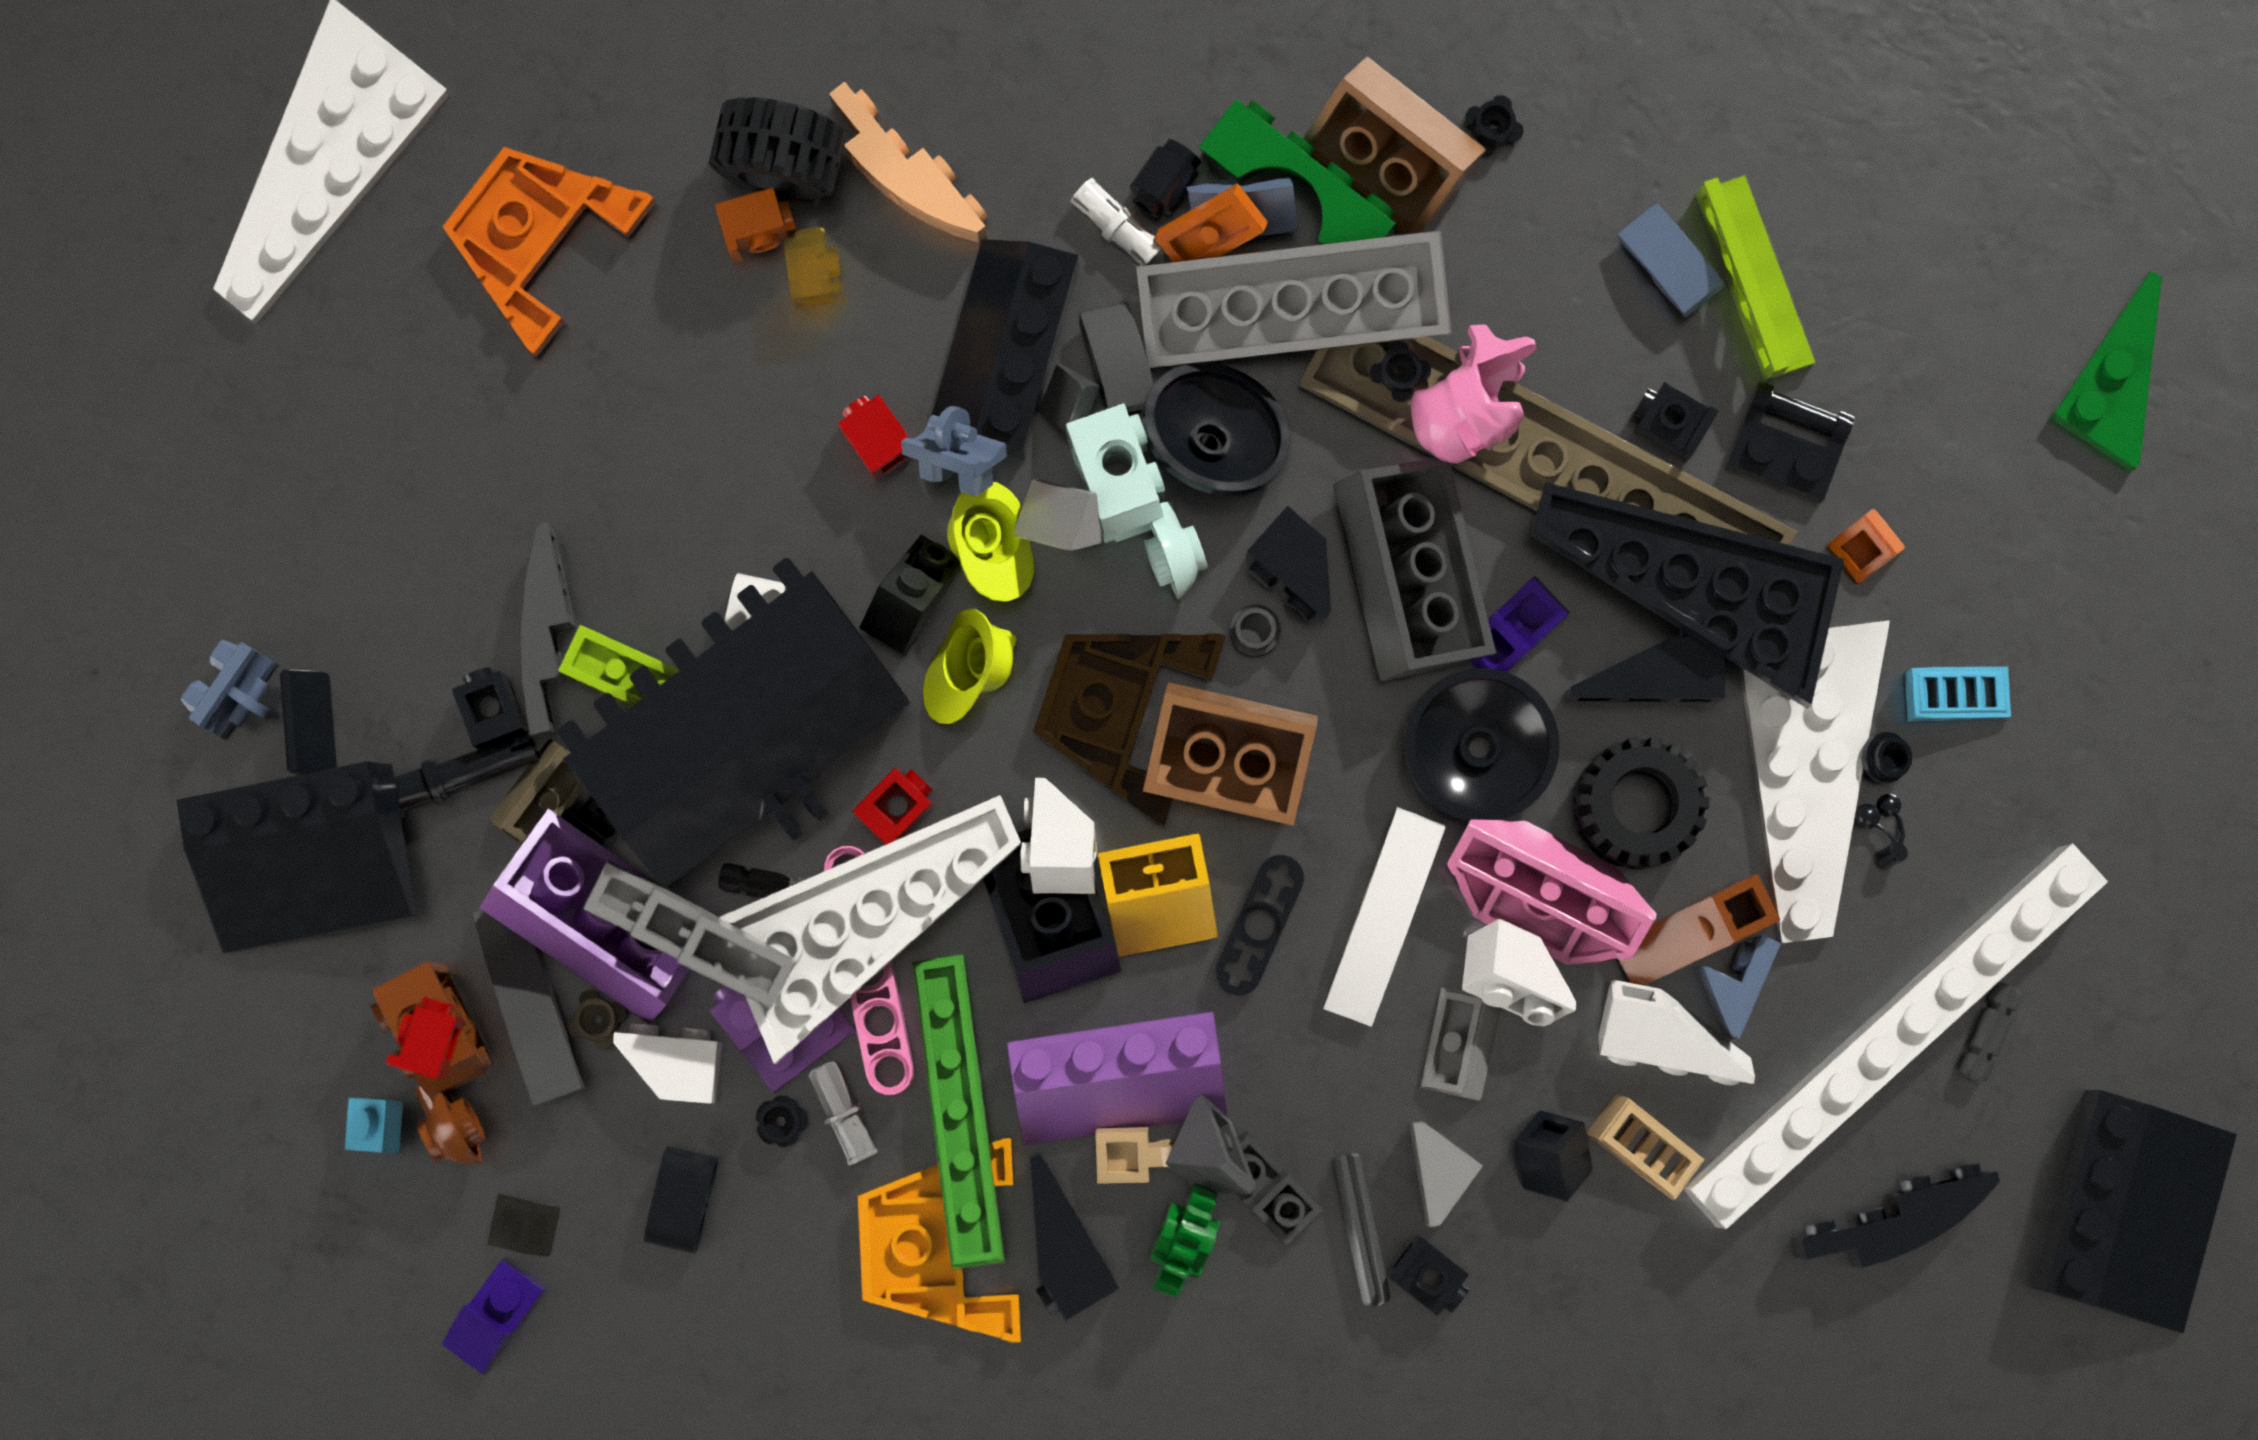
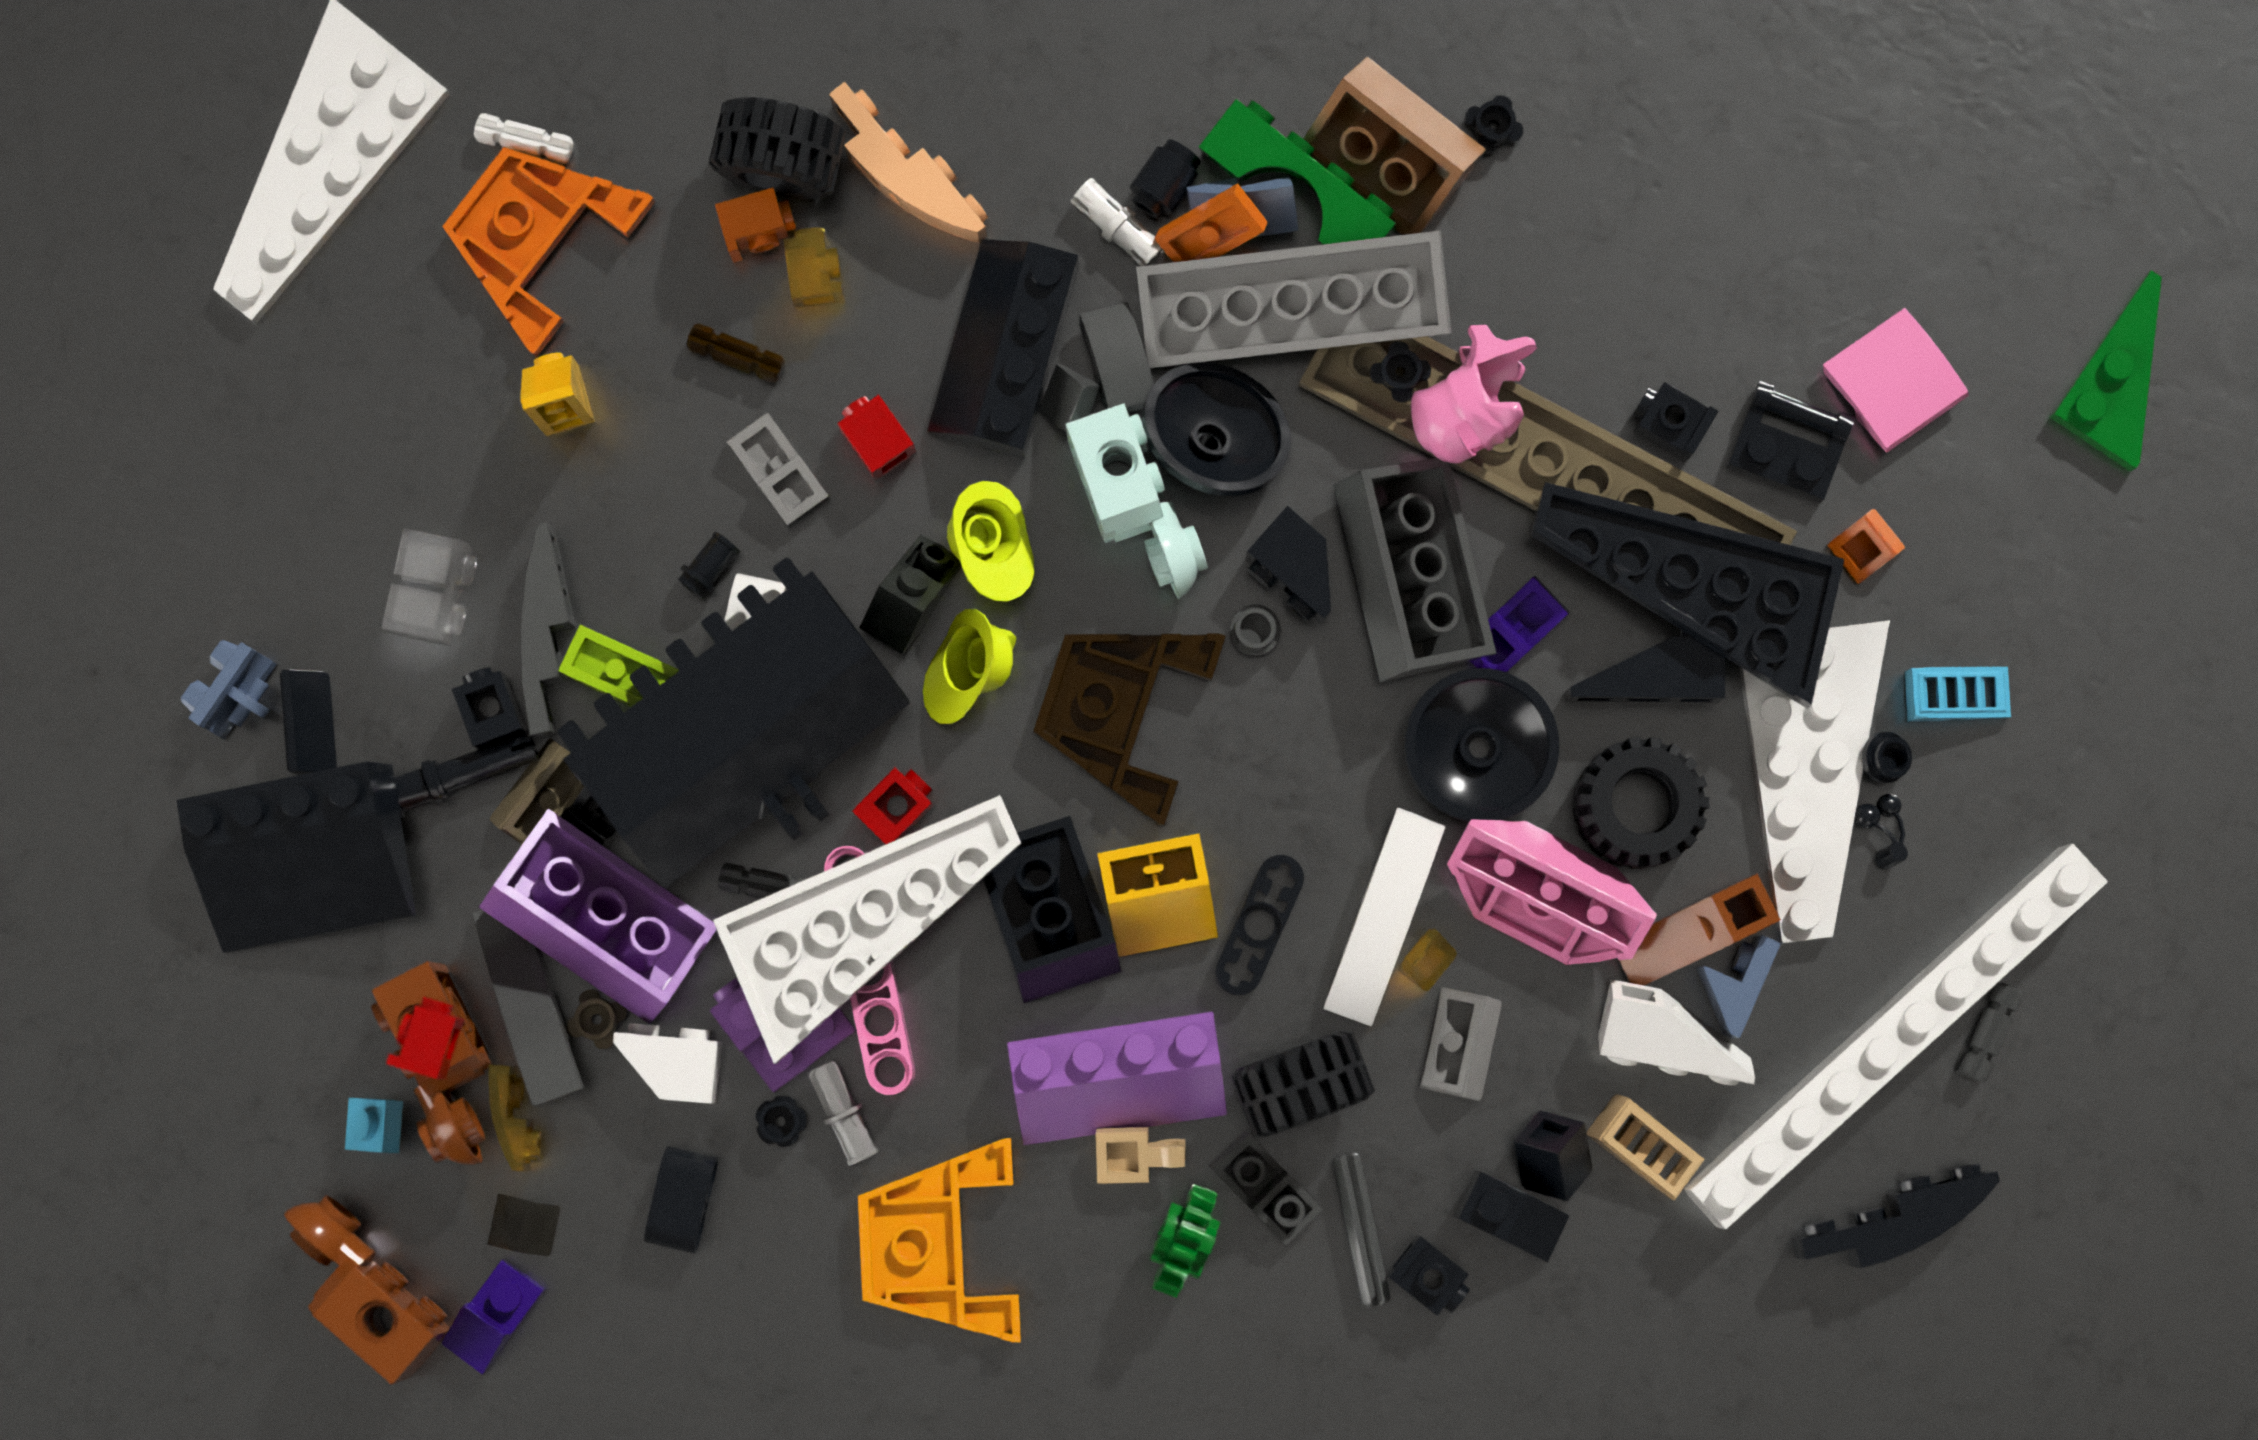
light grey slope [583,860,795,1009] -> none
sand blue hips [901,406,1007,496] -> none
bright green tile [912,954,1005,1270] -> none
light grey slope [1014,479,1101,551] -> none
white slope [1021,778,1097,894] -> none
black slope [1030,1153,1119,1321] -> none
medium nougat slope [1143,682,1318,826] -> none
dark grey slope [1166,1095,1257,1194] -> none
light grey slope [1409,1122,1483,1227] -> none
white slope [1462,918,1576,1027] -> none
sand blue slope [1617,202,1725,318] -> none
lime fence [1695,175,1815,382] -> none
black slope [2031,1090,2237,1334] -> none
none -> dark orange brick [284,1195,450,1385]
none -> clear piece [382,529,477,646]
none -> white axle [474,113,573,165]
none -> clear yellow slope [488,1065,541,1172]
none -> yellow slope [520,352,595,436]
none -> black pin [678,532,741,598]
none -> dark brown axle [686,323,785,383]
none -> light grey slope [726,412,828,526]
none -> black tyre [1231,1030,1375,1137]
none -> clear yellow slope [1398,928,1457,991]
none -> black slope [1454,1170,1570,1262]
none -> bright pink slope [1823,308,1969,453]

